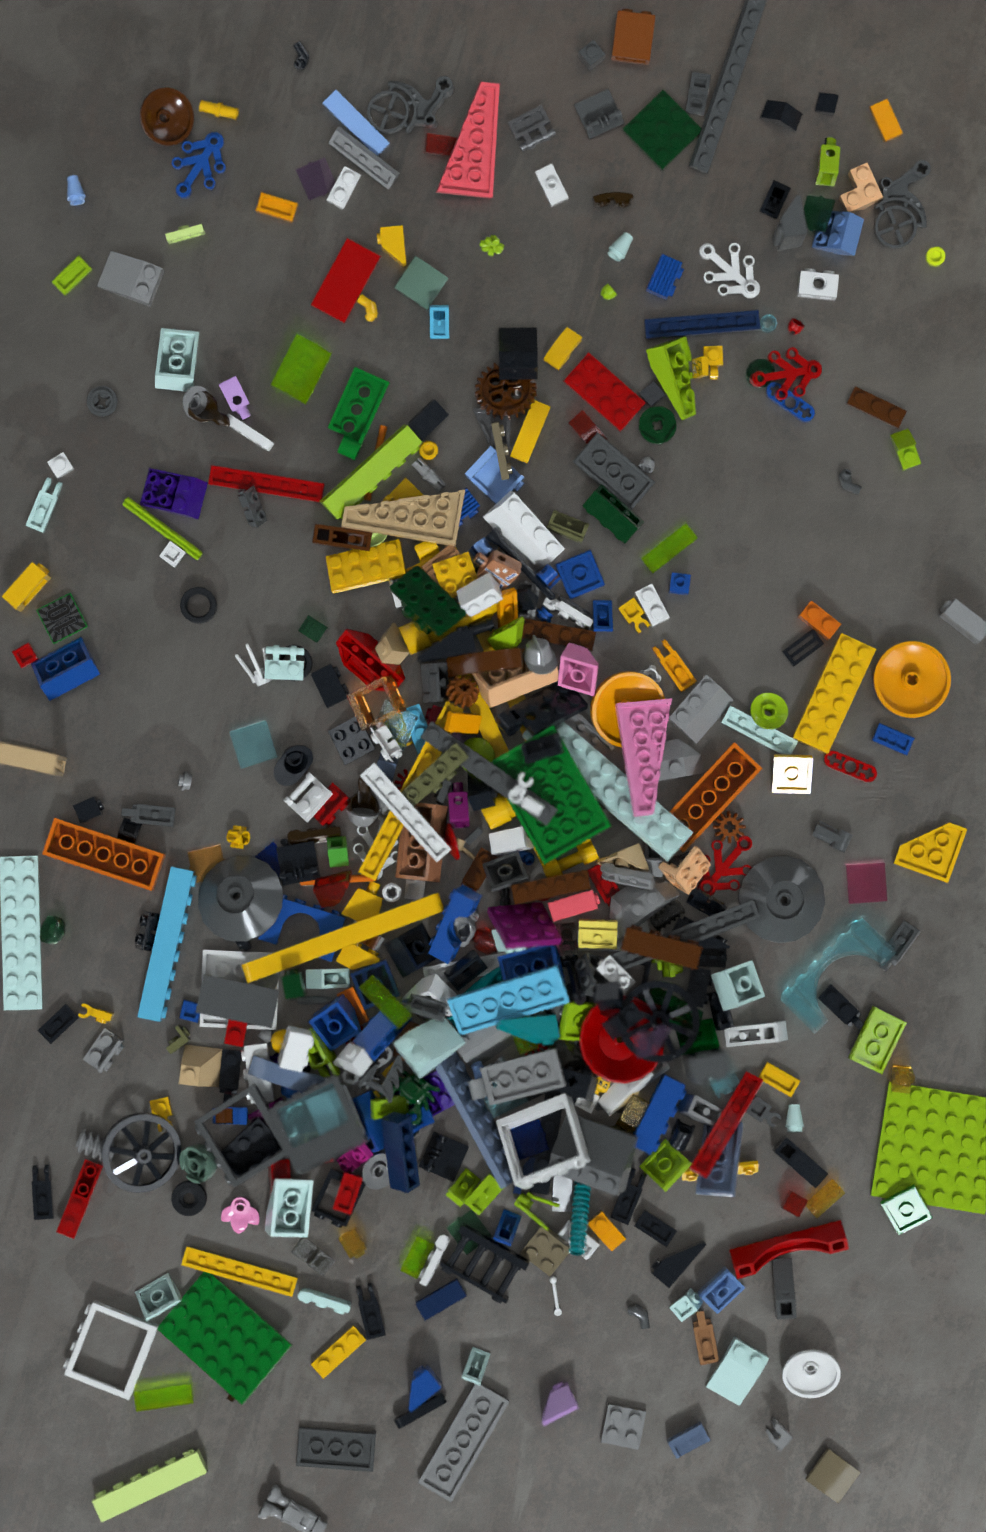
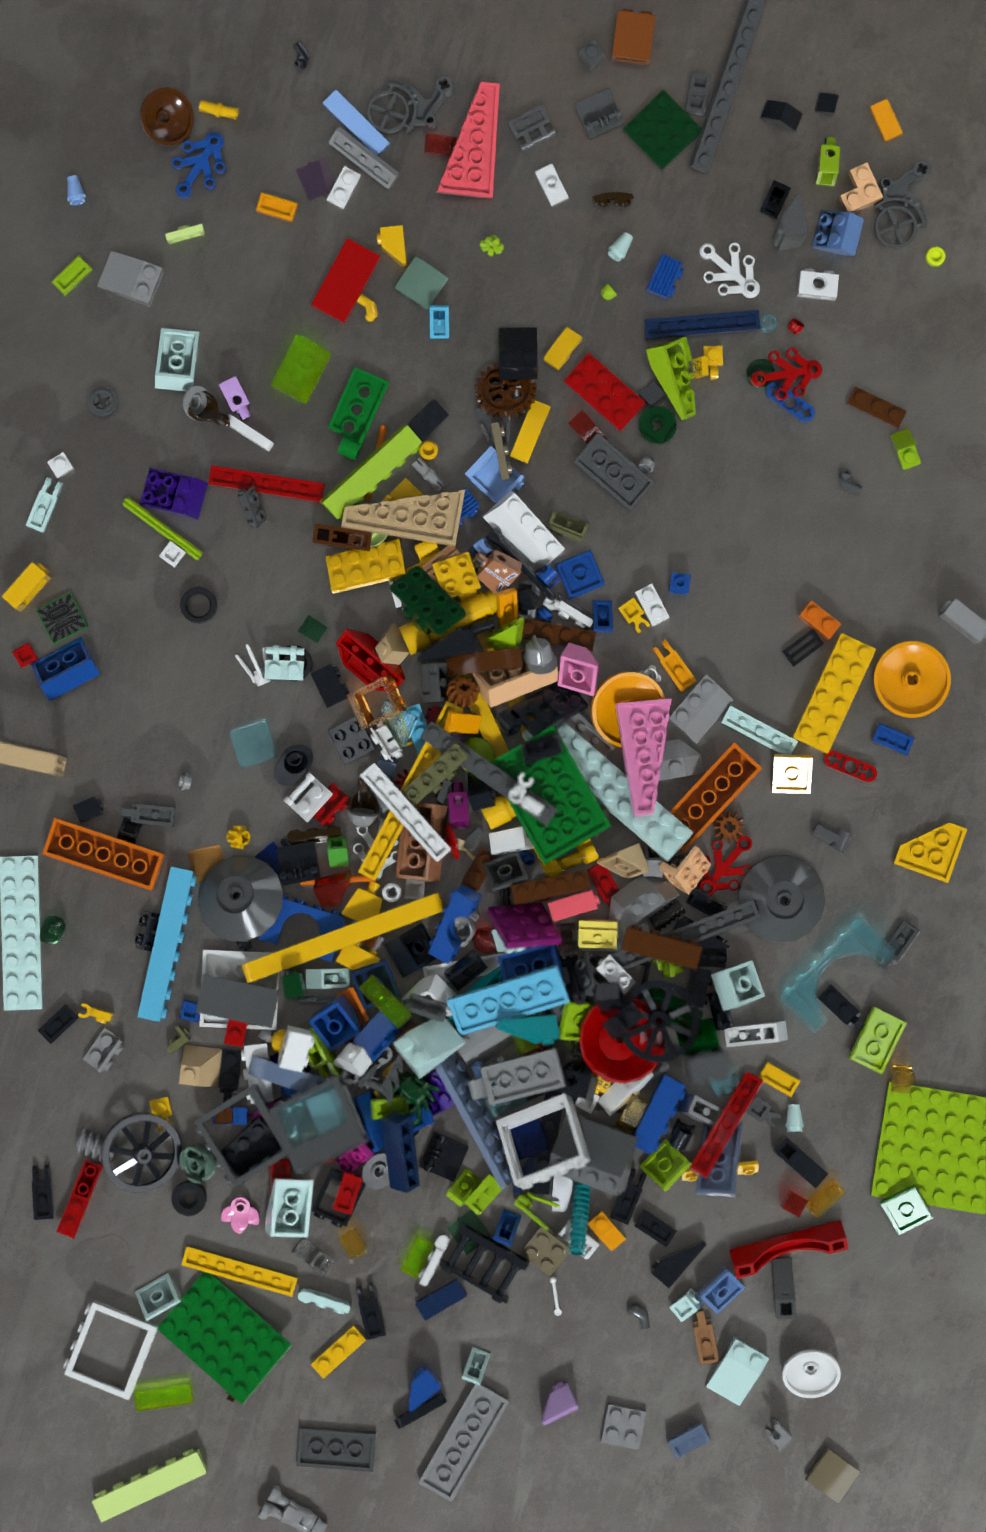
white brick [456,573,503,617] -> none
dark green brick [582,484,644,544] -> none
light grey hinge [600,863,655,890] -> none
clear purple slope [632,1024,672,1059] -> none
clear neon green plate [641,523,698,574] -> none
lime dish [750,693,788,730] -> none
clear green piece [803,195,835,232] -> none
clear pink tile [846,863,887,904] -> none

